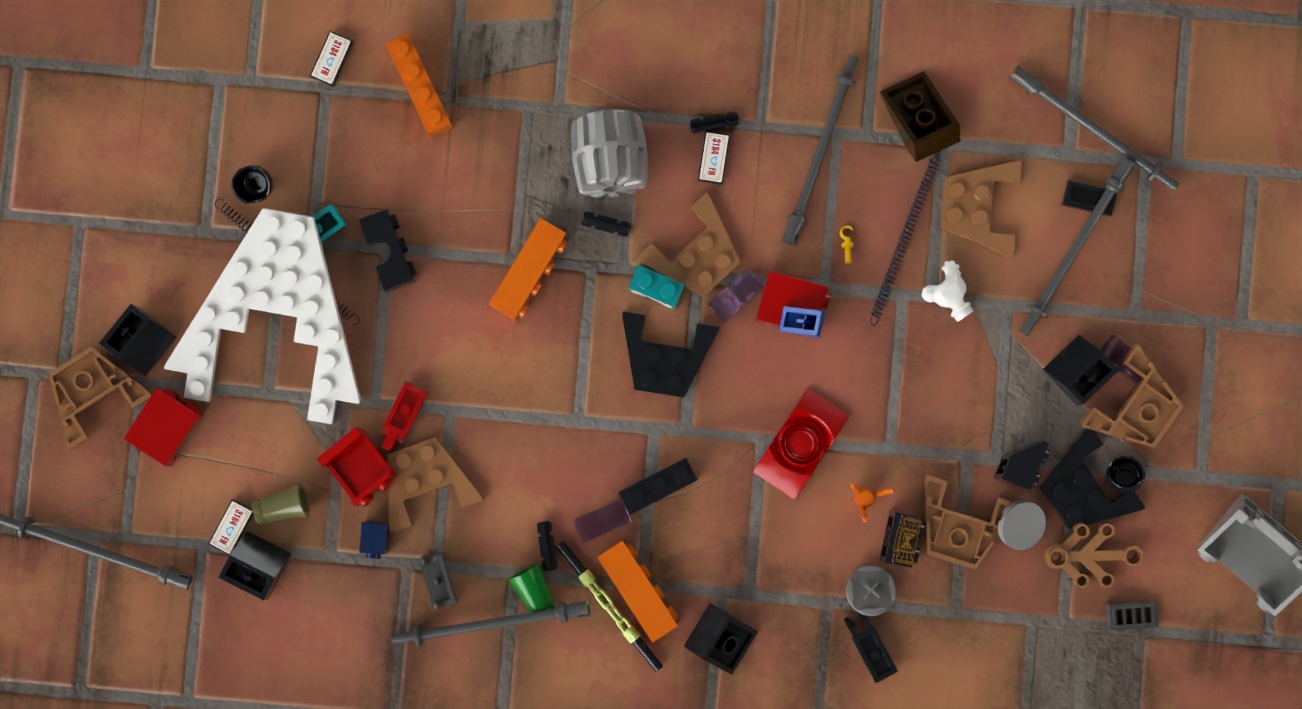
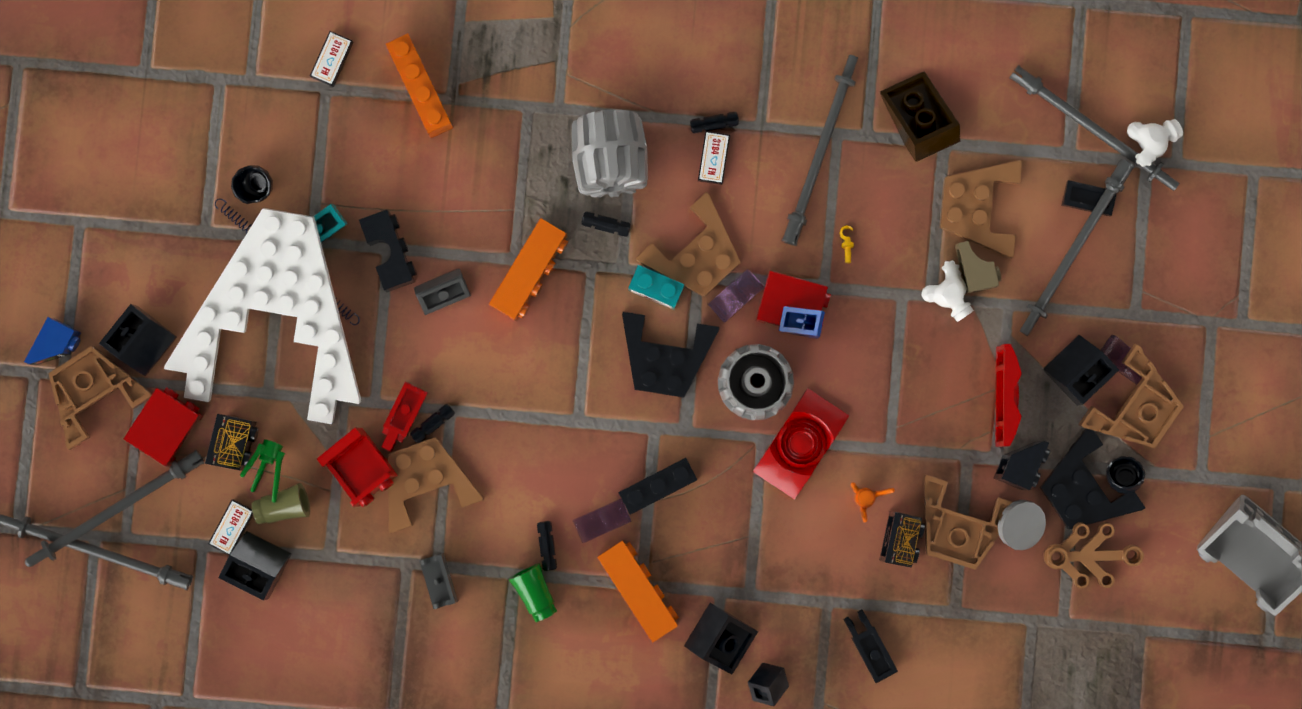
dark blue brick [359,522,389,559] -> none
dark grey bar [391,600,590,647] -> none
piece [556,541,663,672] -> none
light grey tile [846,565,897,616] -> none
dark blue piece [871,151,940,326] -> none
dark grey slope [1106,601,1159,630] -> none
none -> blue slope [24,317,81,365]
none -> dark grey bar [25,450,205,567]
none -> black slope [205,414,259,471]
none -> green plant [240,439,285,503]
none -> black axle [410,404,455,443]
none -> dark grey slope [414,269,471,315]
none -> light grey wheel [718,344,794,420]
none -> black panel [748,663,789,706]
none -> dark tan arch [955,241,1001,294]
none -> red slope [995,344,1022,447]
none -> white animal [1127,119,1183,167]

